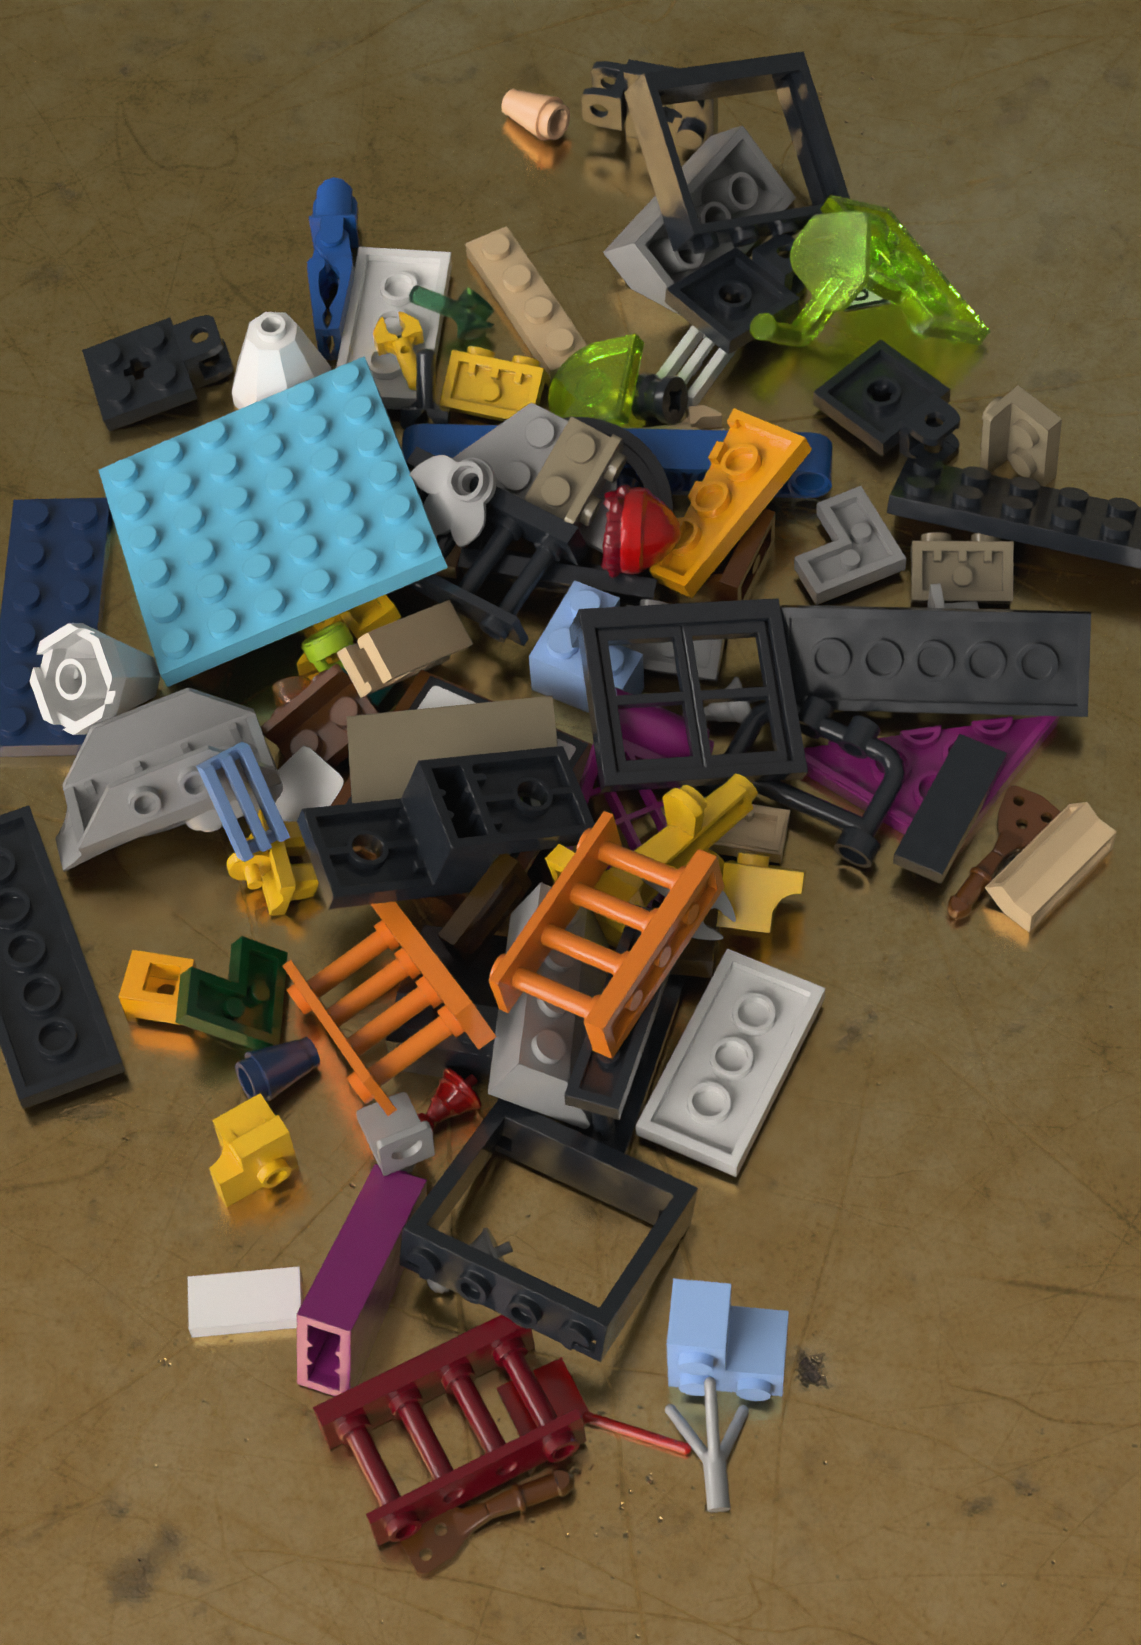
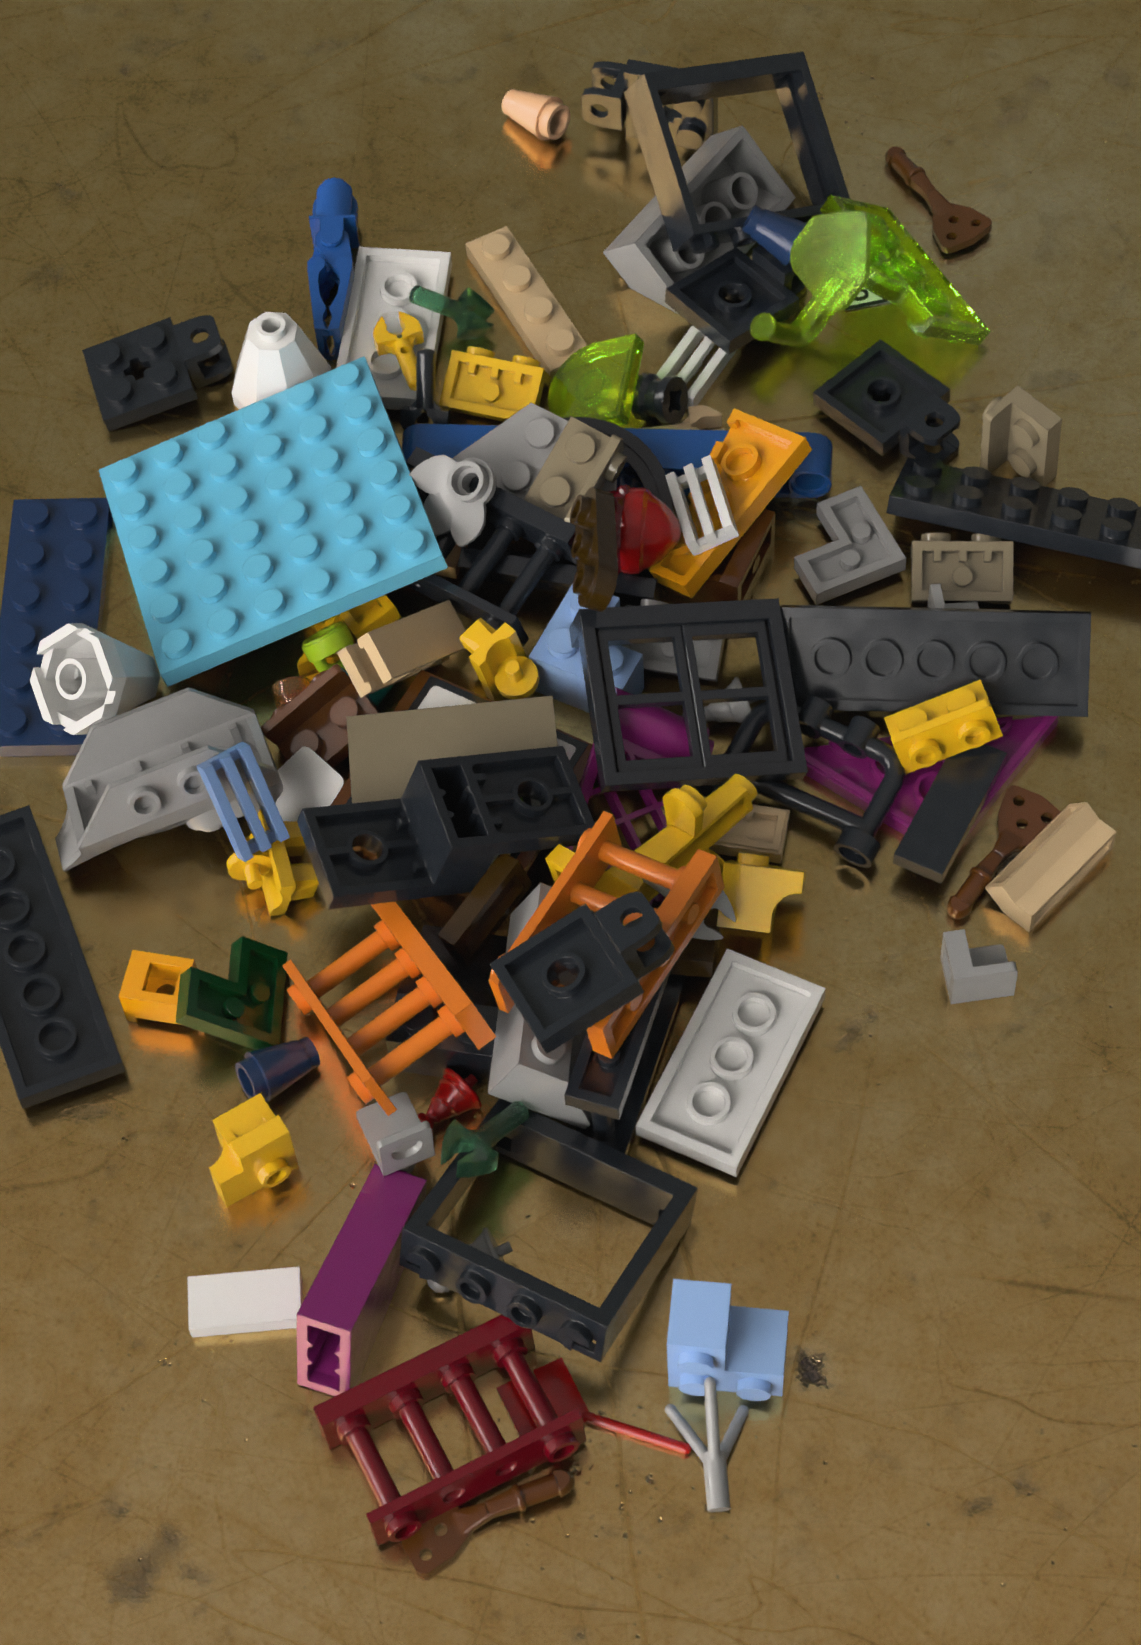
none -> clear green bar [440,1101,529,1178]
none -> yellow hips [459,618,540,701]
none -> black plate [490,892,675,1054]
none -> dark brown plate [570,487,618,612]
none -> white tile [665,455,739,557]
none -> dark blue cone [742,205,816,267]
none -> yellow bracket [884,679,1003,774]
none -> reddish brown piece [885,147,992,254]
none -> light grey panel [940,929,1018,1004]

